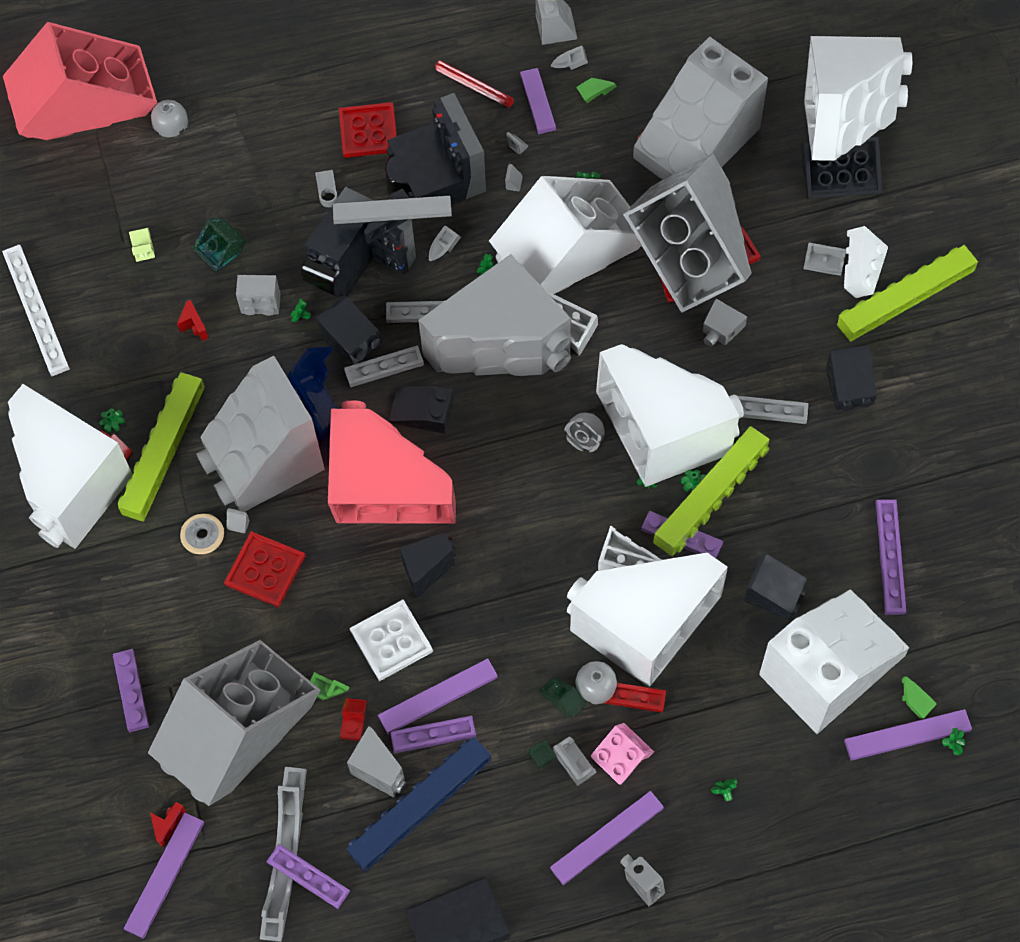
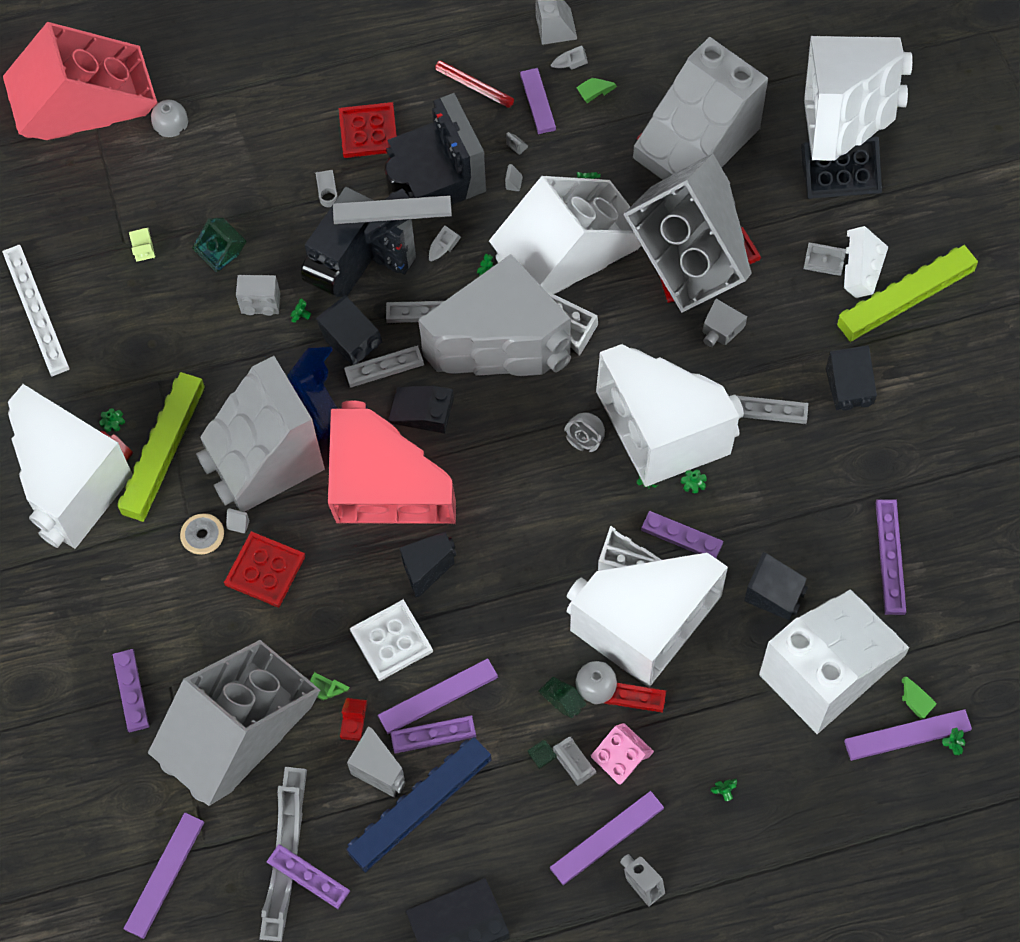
red slope [150,802,186,847] -> none
red slope [177,300,209,341] -> none
lime brick [653,426,770,556] -> none

